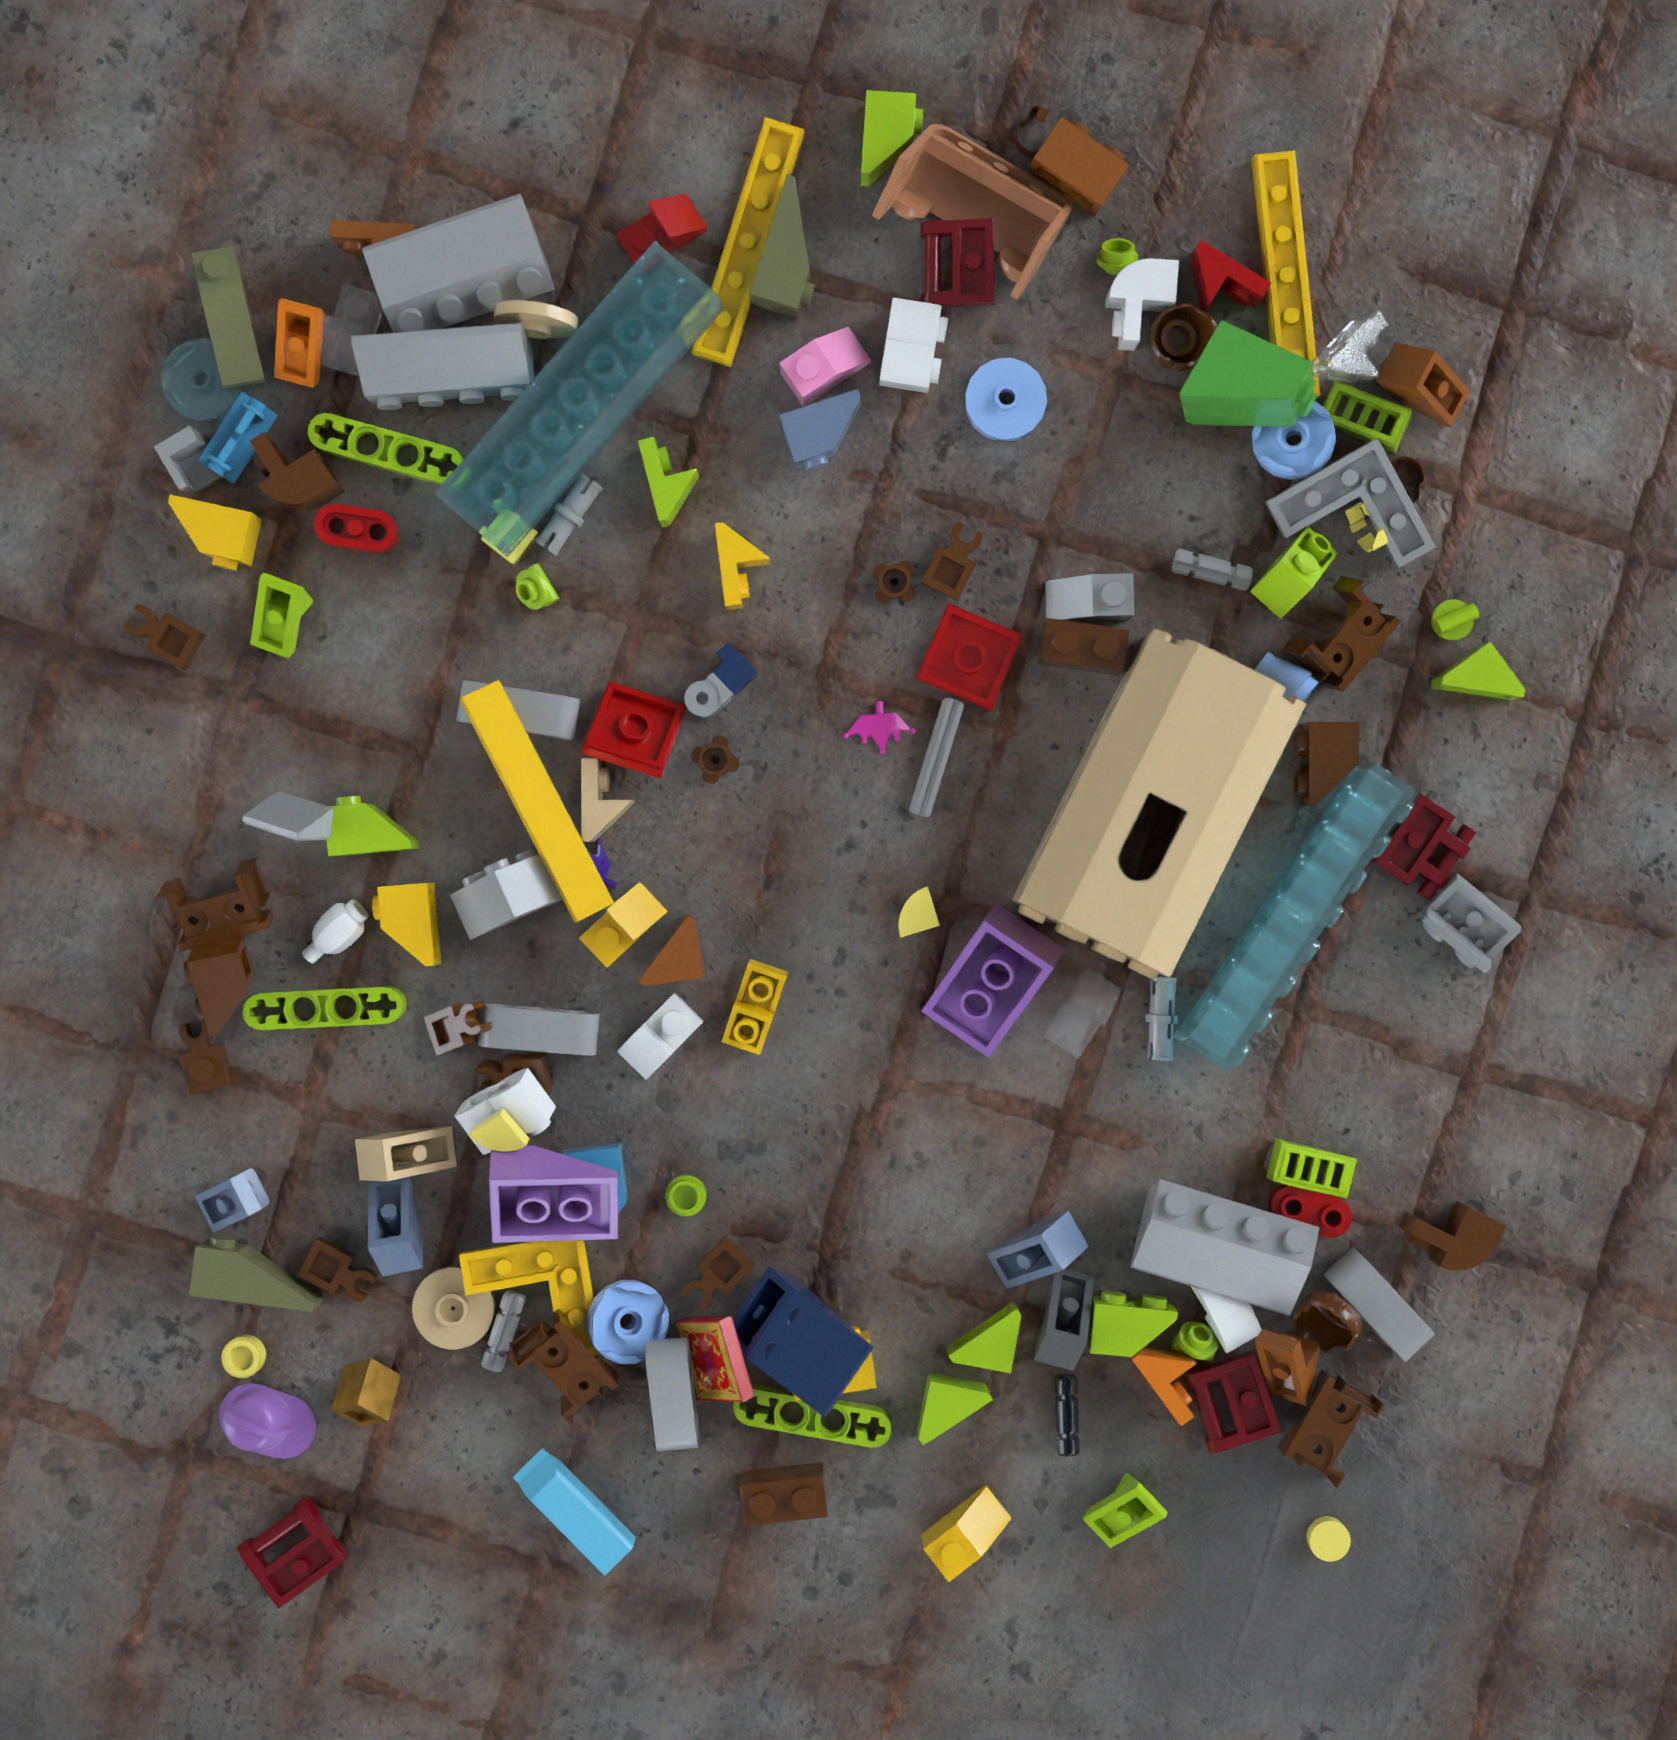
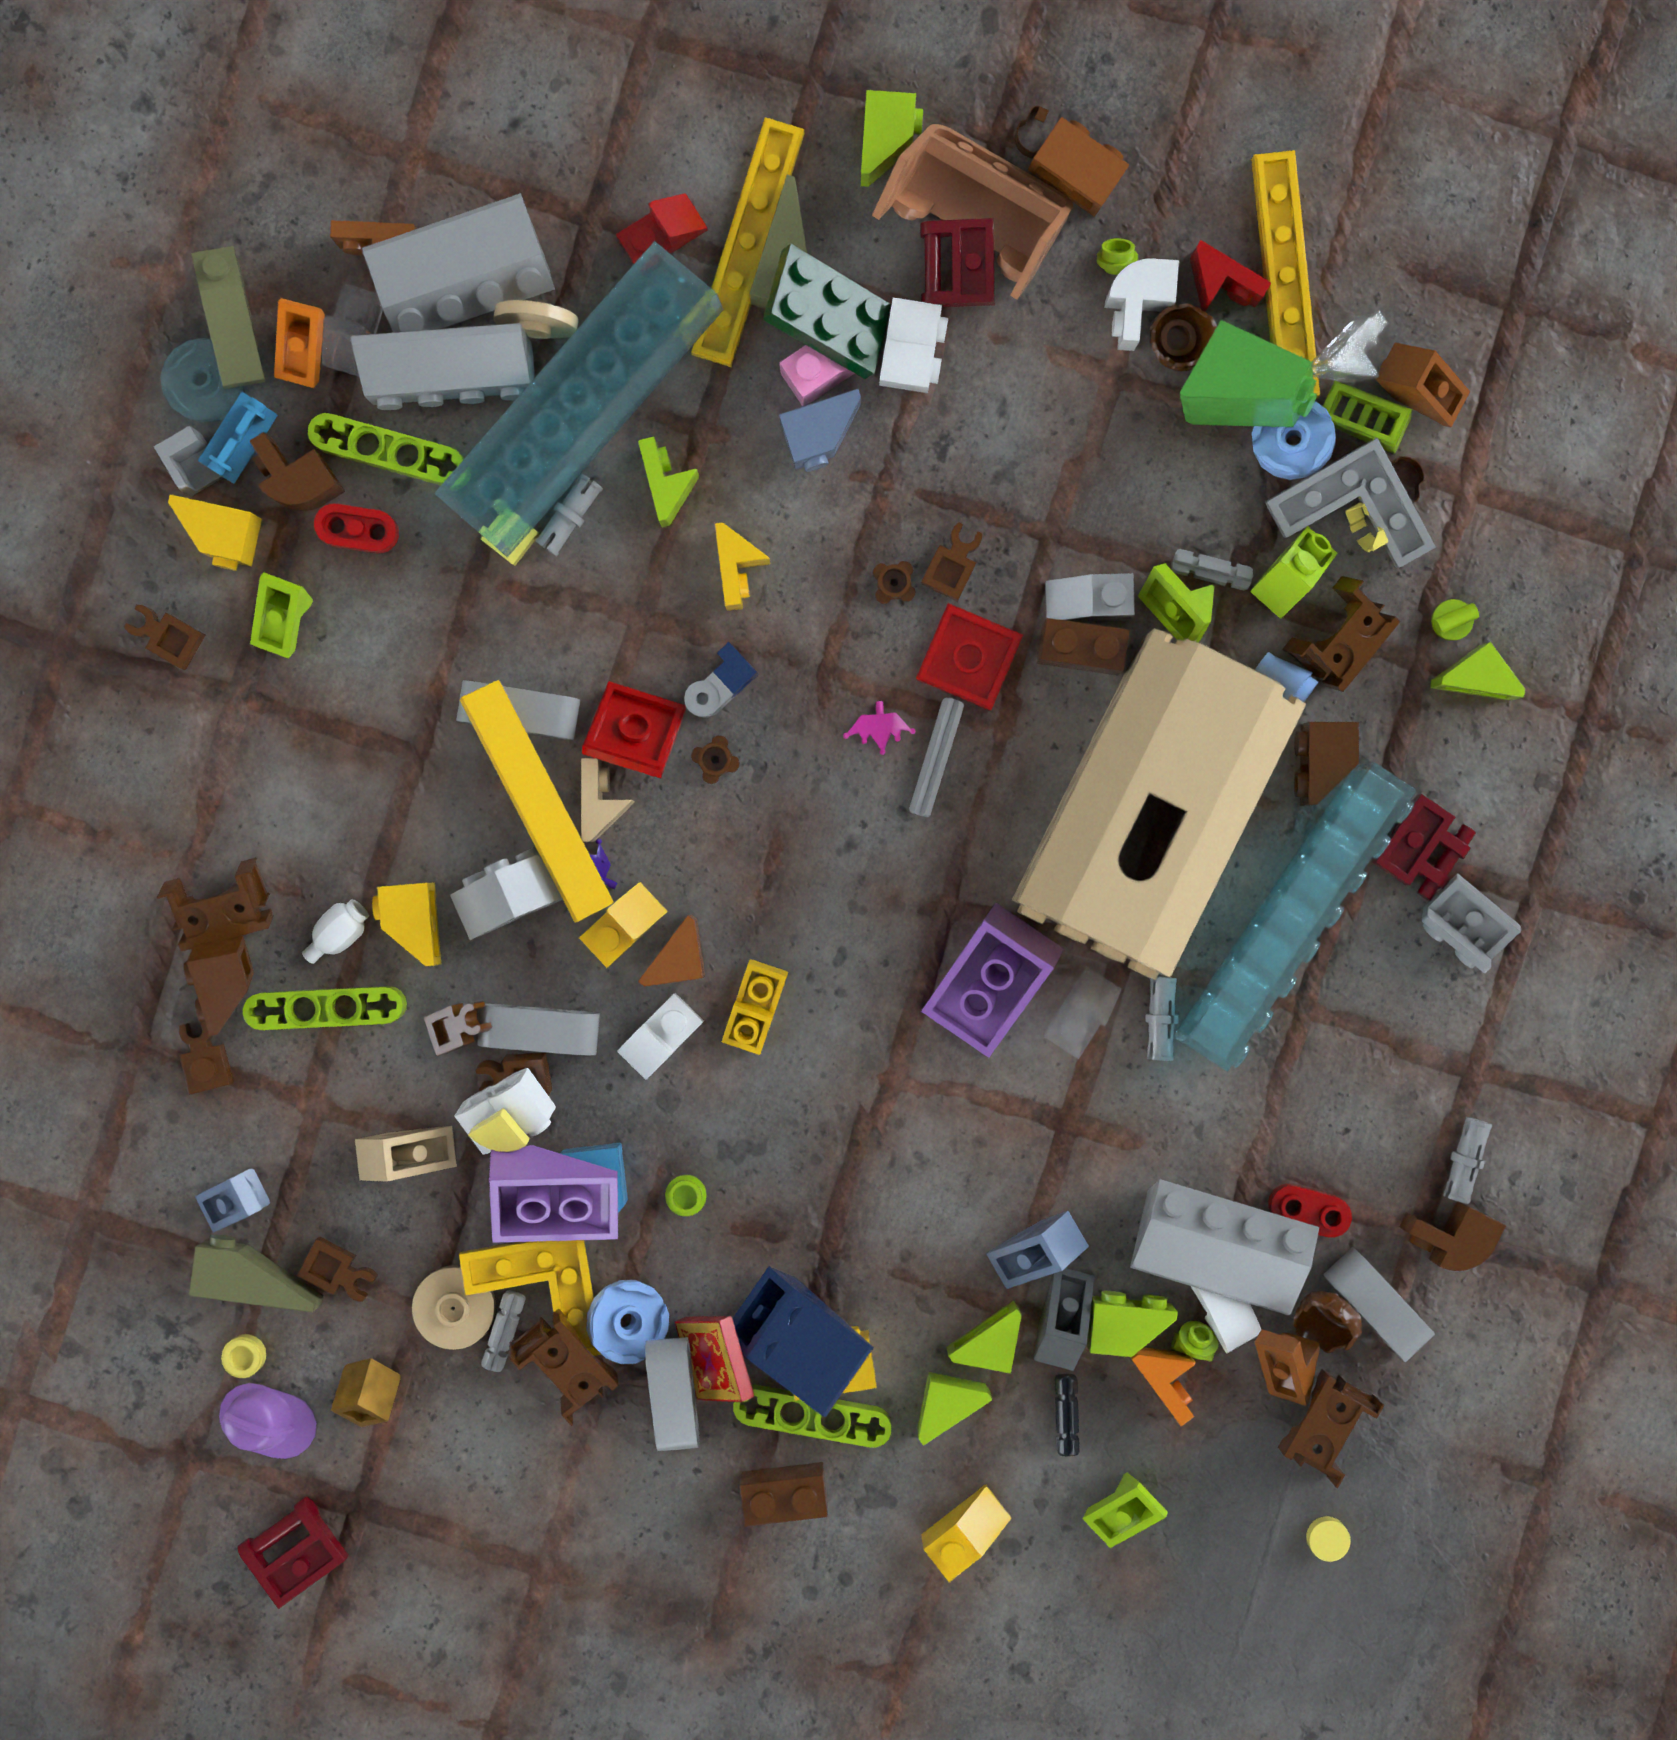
light grey slope [242,792,333,841] -> none
lime slope [327,796,419,857] -> none
sand blue slope [368,1177,423,1277] -> none
medium azure piece [513,1447,636,1576] -> none
lime plate [516,563,560,610] -> none
reddish brown plate [682,1235,755,1312] -> none
light yellow tile [898,886,940,938] -> none
light blue plate [965,358,1047,442] -> none
dark red plate [1183,1351,1281,1453] -> none
lime slope [1266,1138,1357,1199] -> none
none -> plate [763,244,891,379]
none -> lime slope [1138,563,1214,643]
none -> light grey pin [1443,1117,1492,1204]

